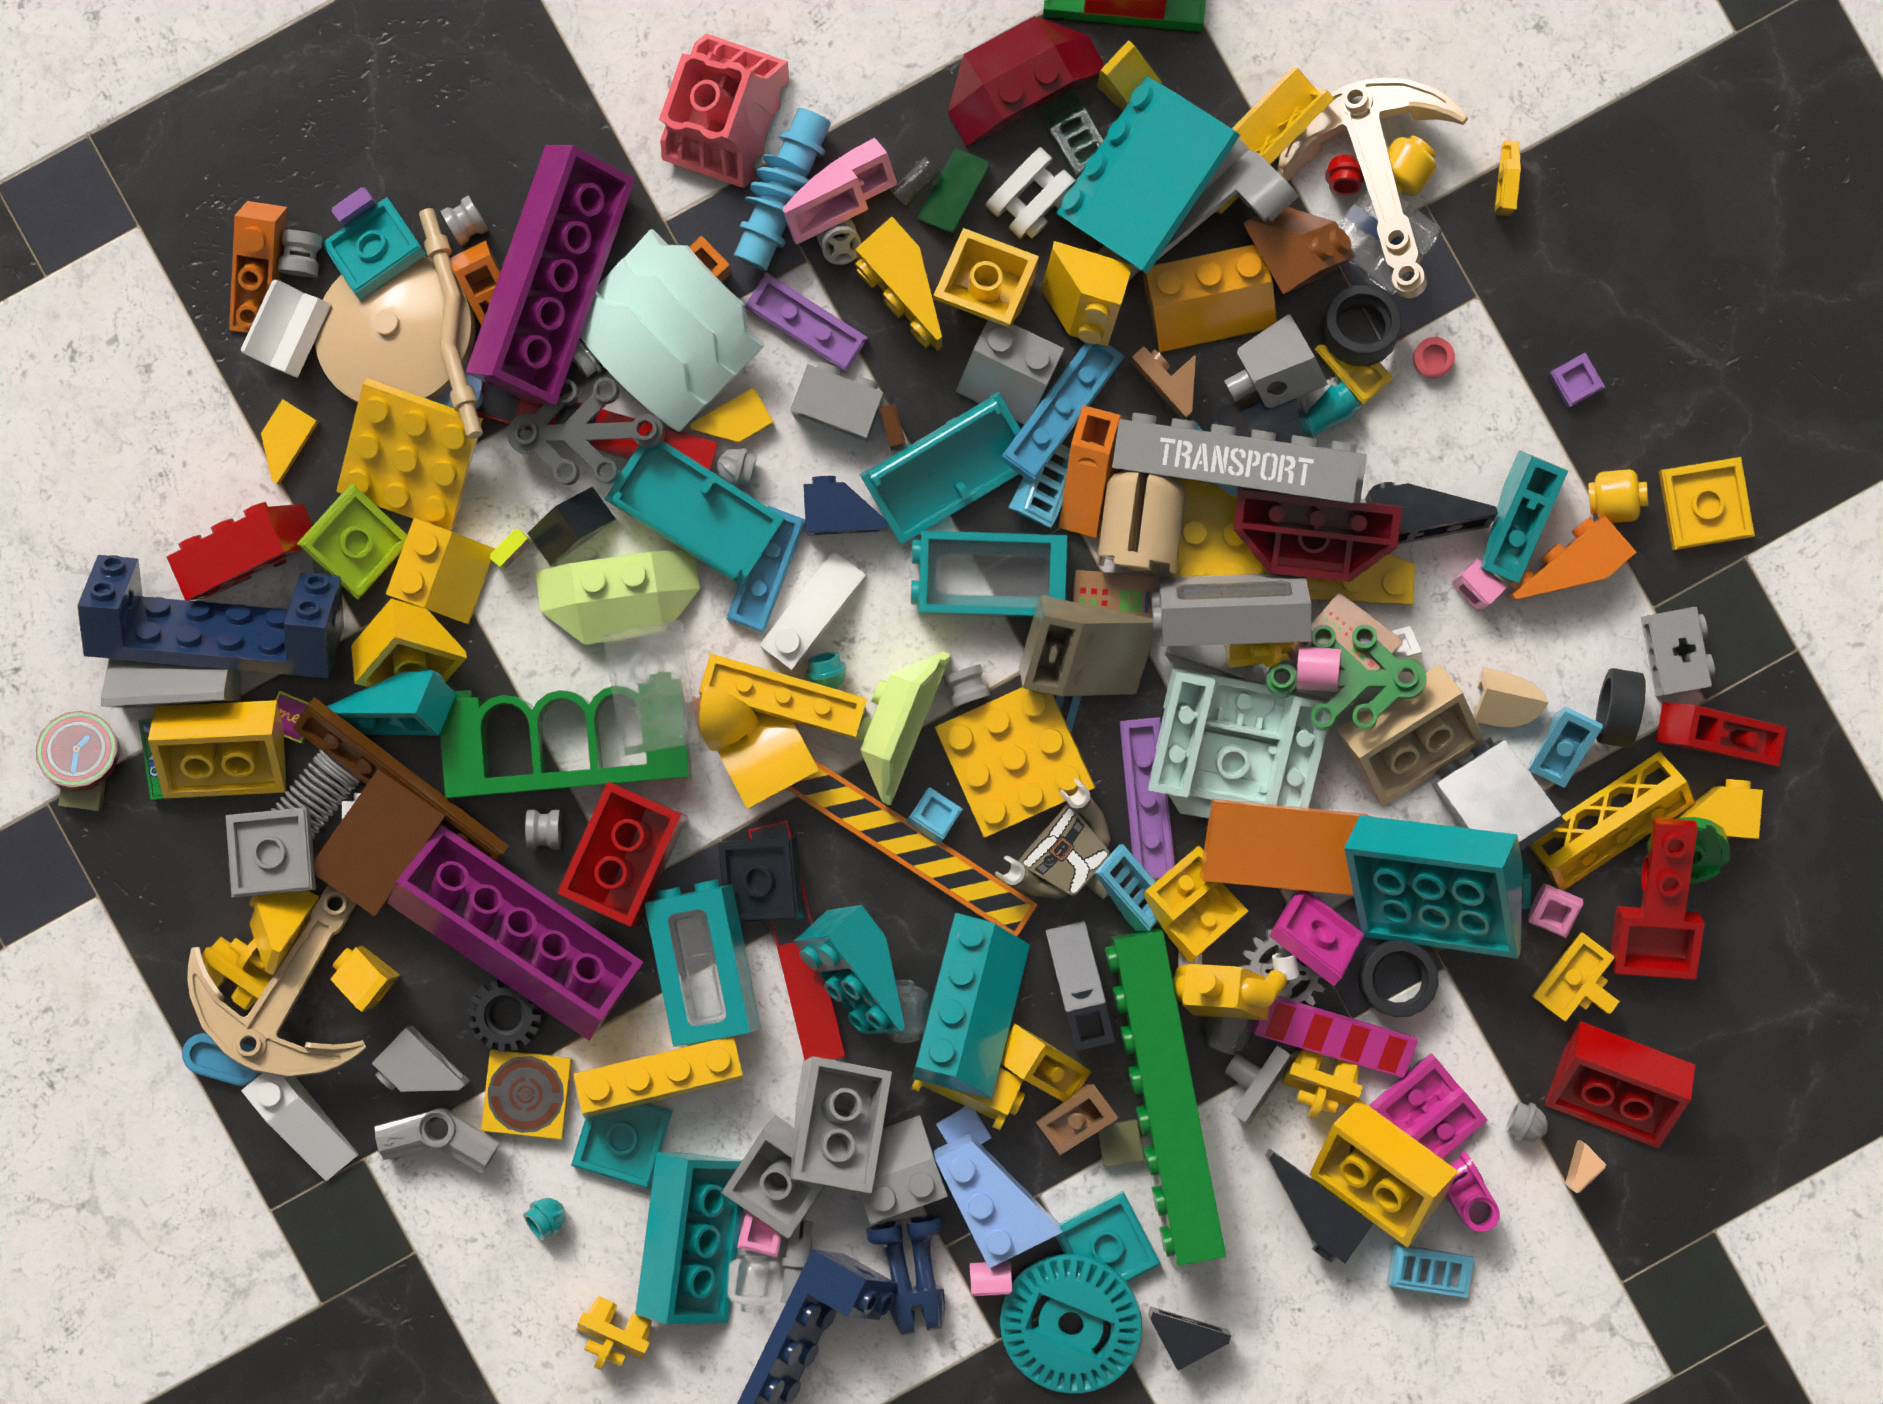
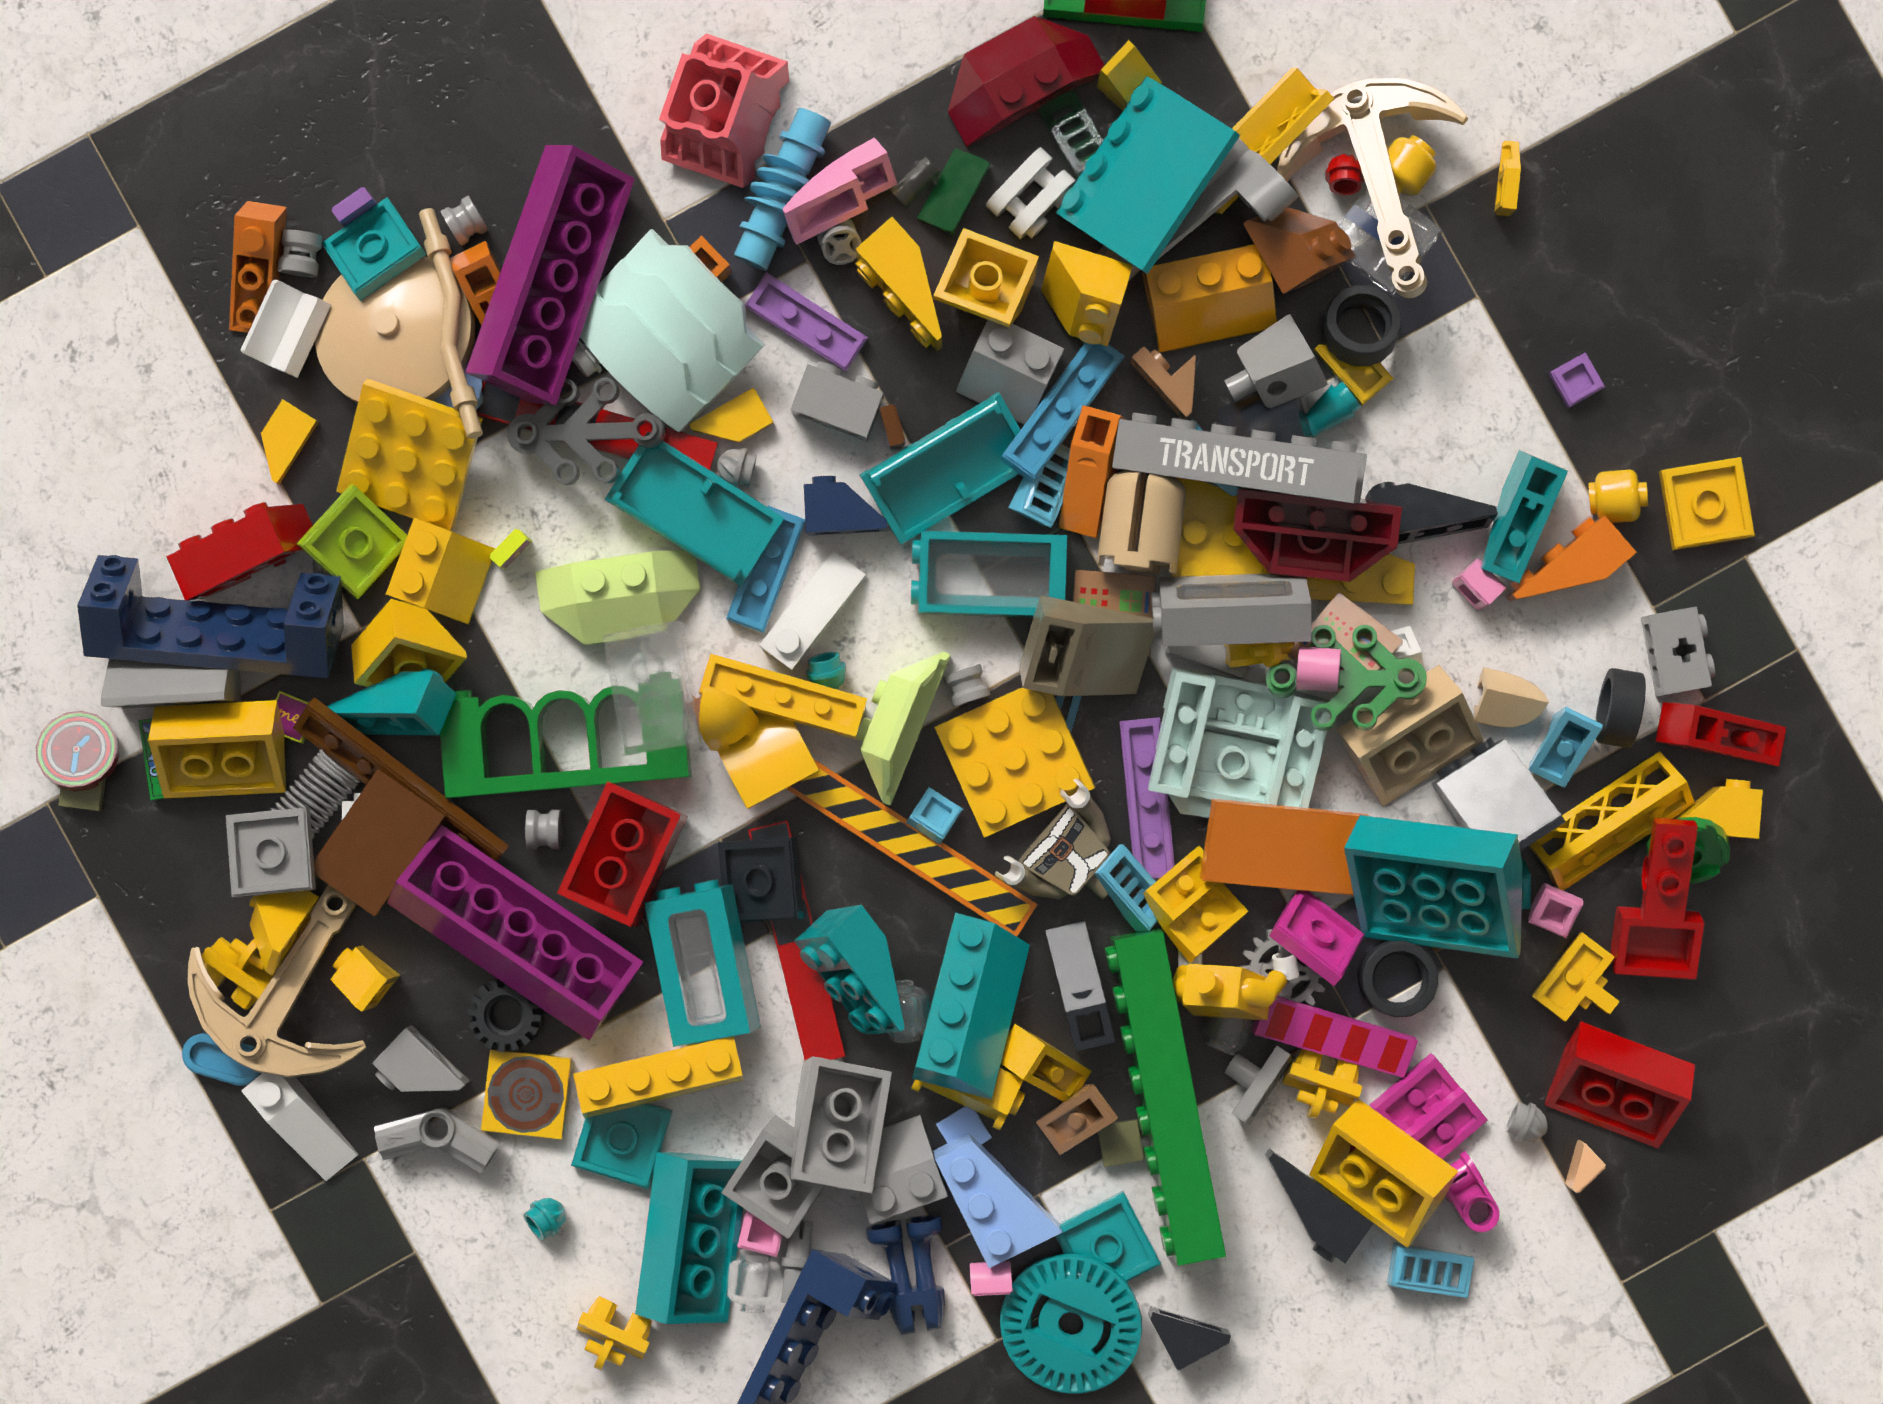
black slope [527,486,617,566] -> none
coral tile [1413,337,1455,379] -> none

